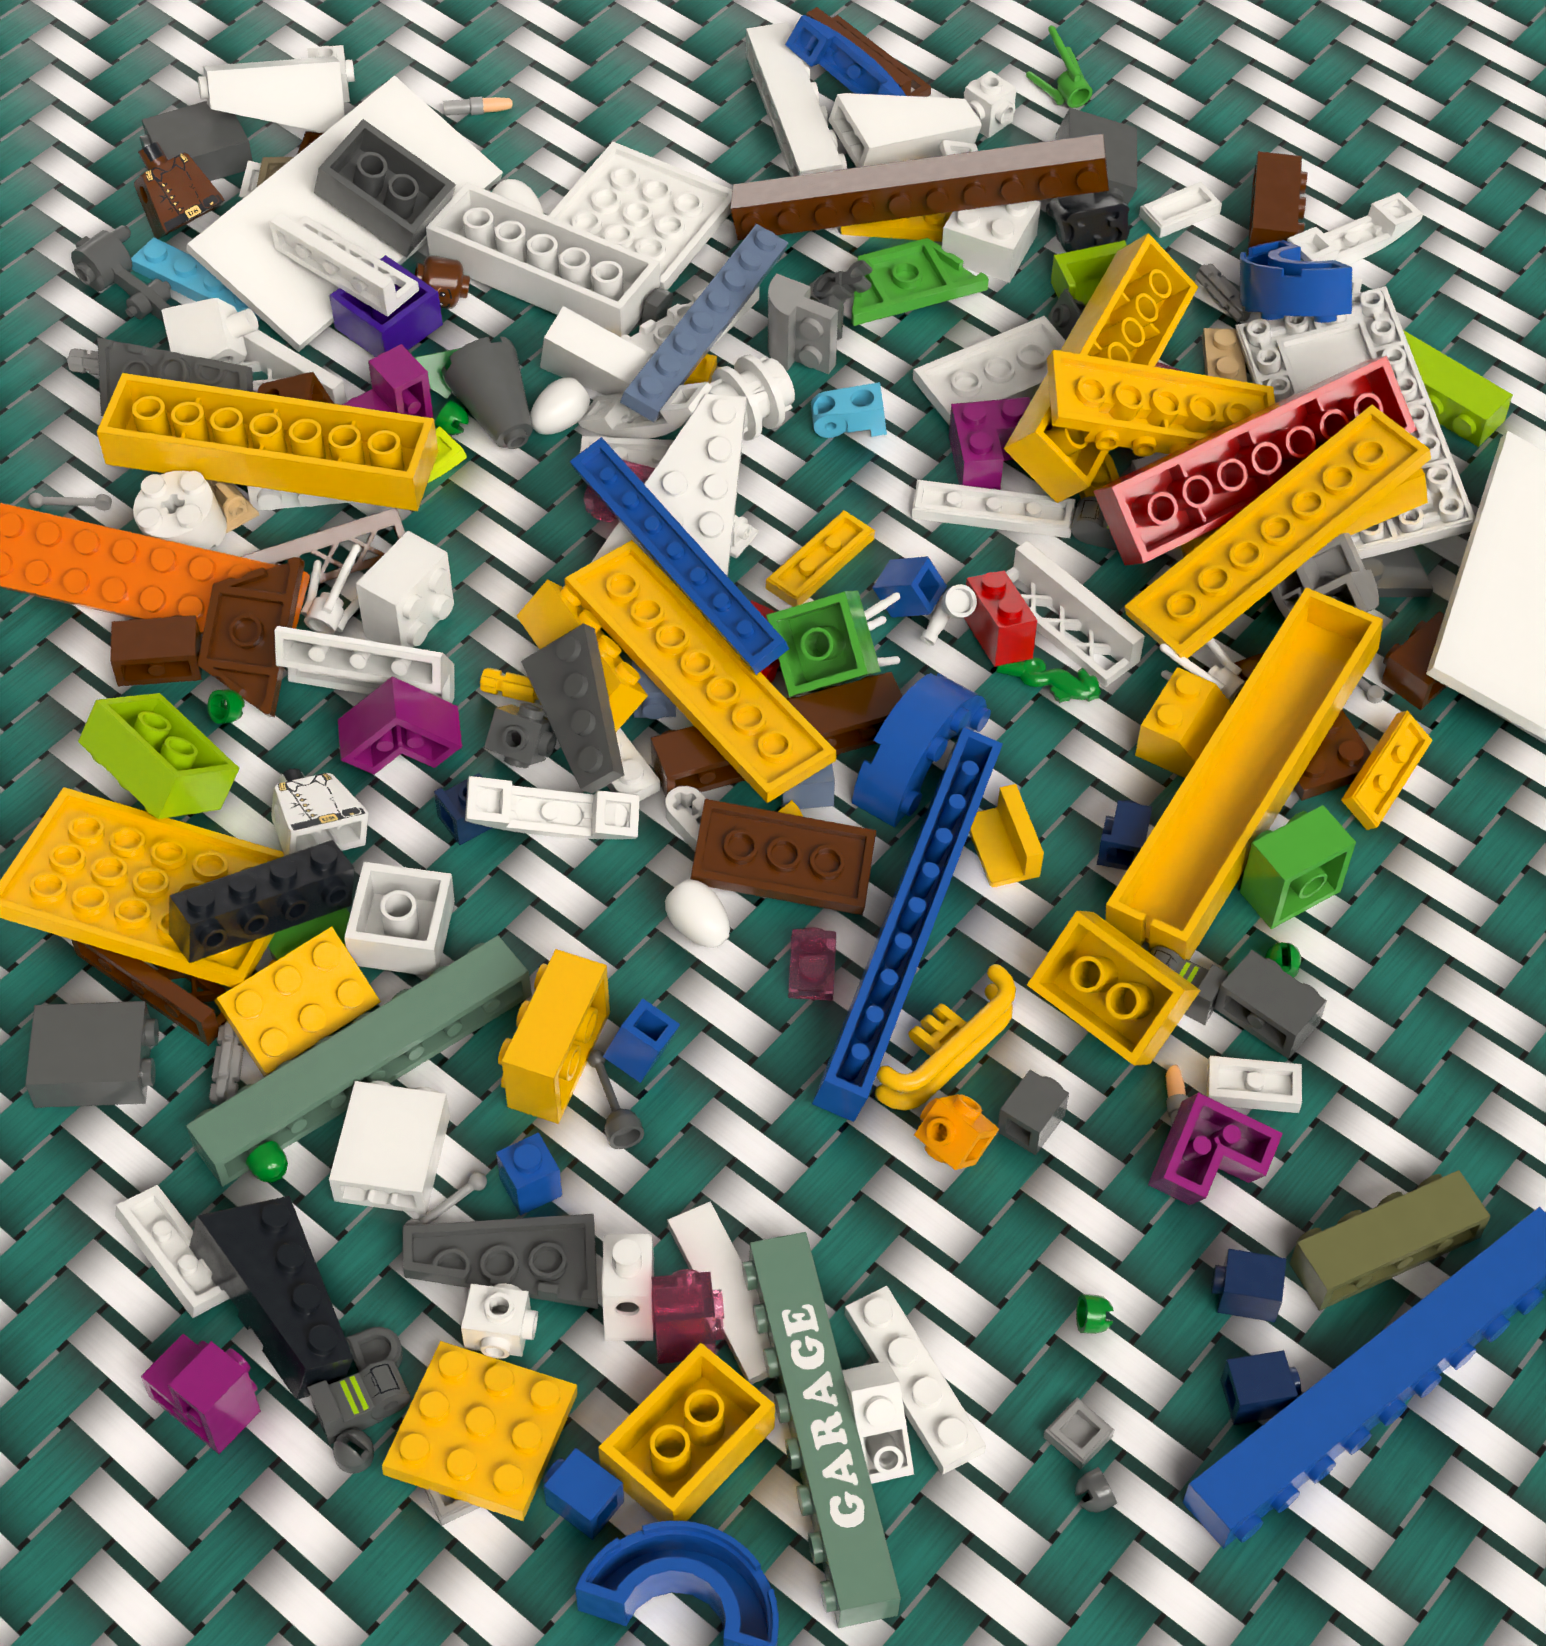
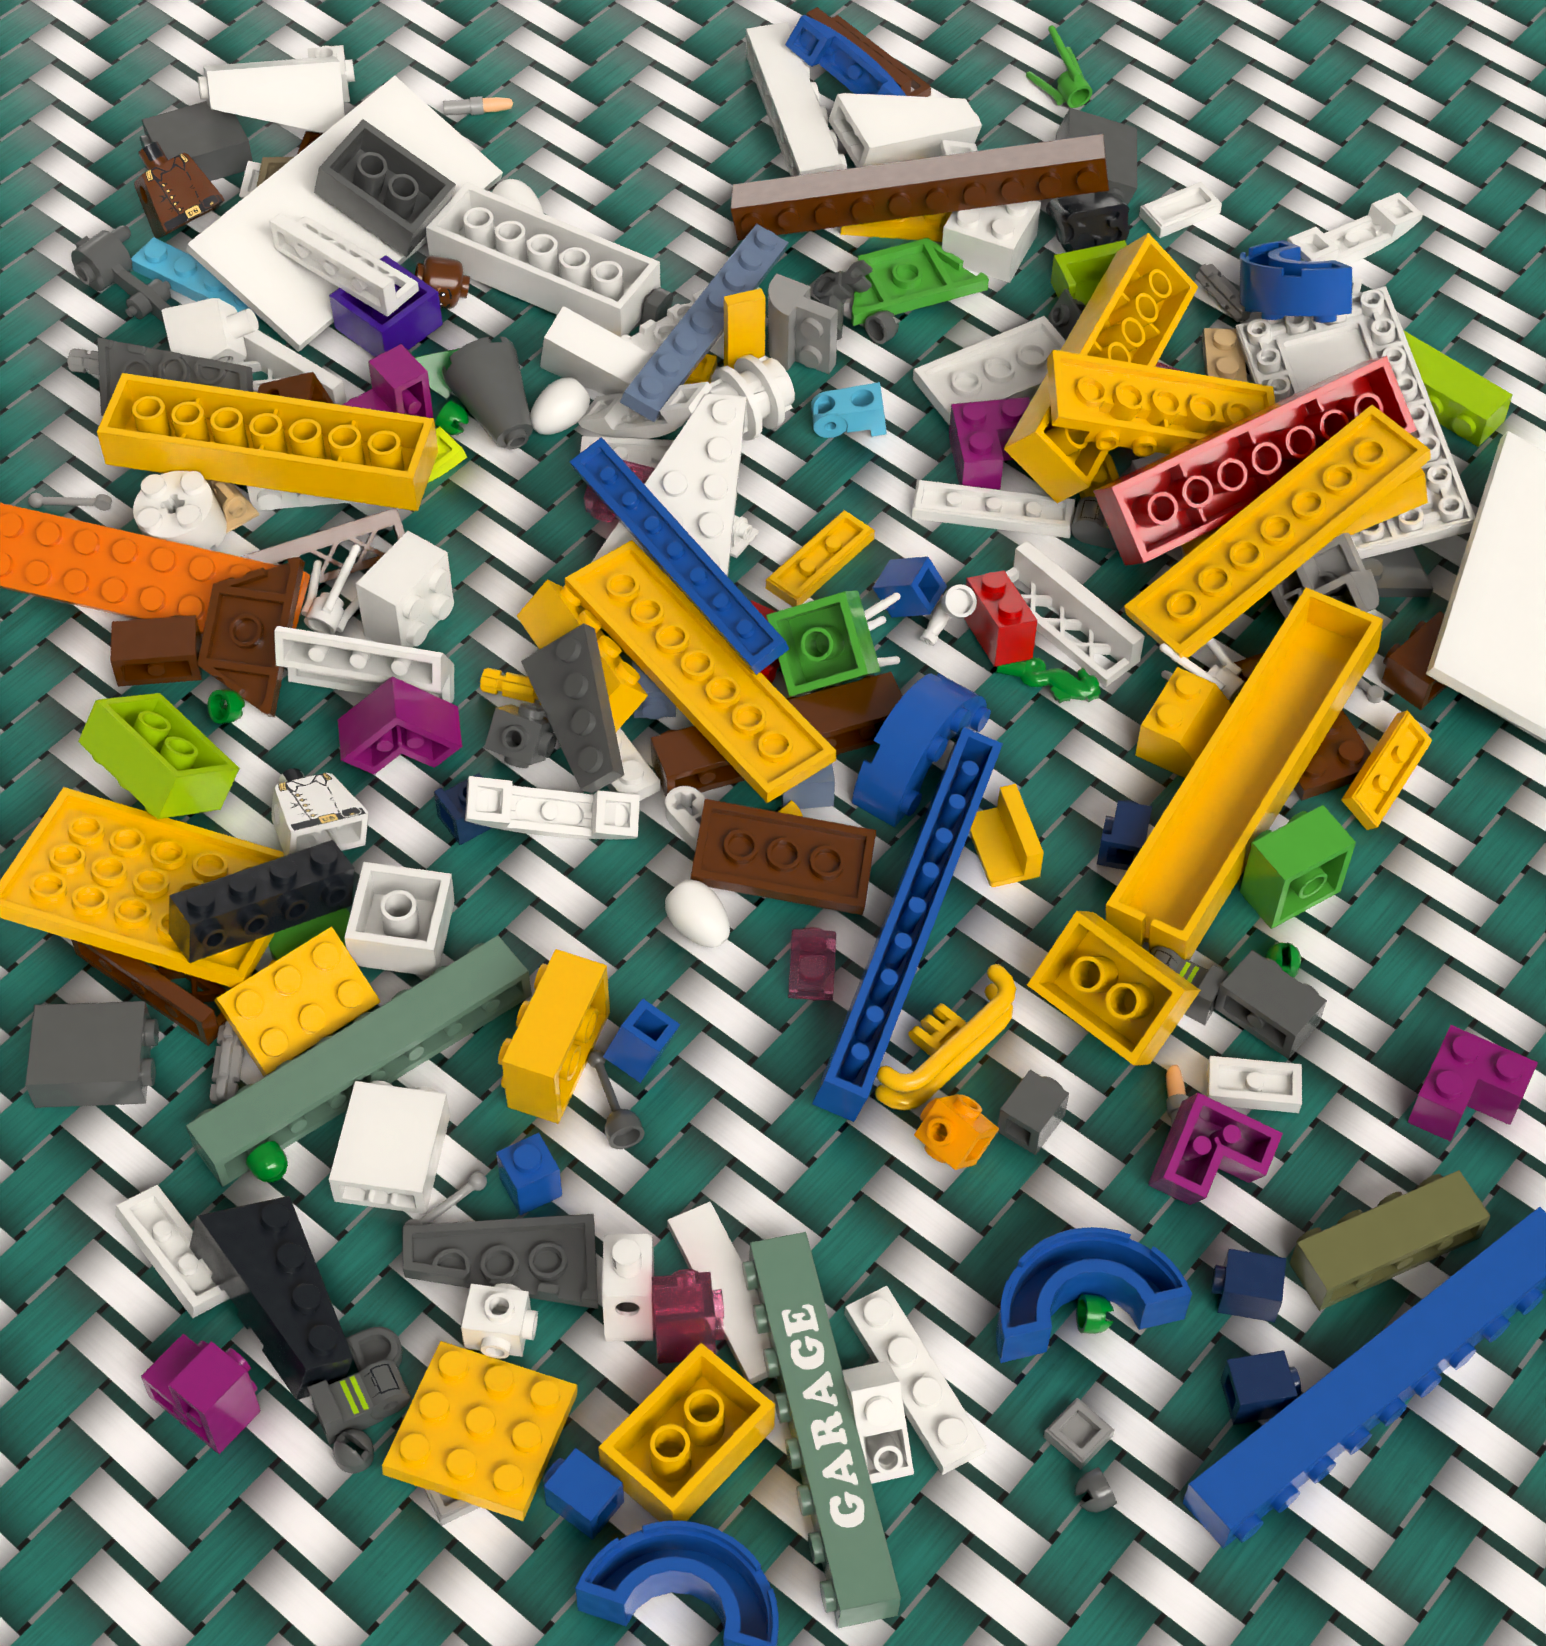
white plate [548,142,732,290] -> none
white brick [964,71,1016,138] -> none
reddish brown brick [1247,151,1308,255] -> none
none -> yellow tile [724,288,766,369]
none -> dark grey hinge [865,310,899,344]
none -> blue brick [996,1227,1192,1363]
none -> magenta brick [1408,1025,1538,1142]

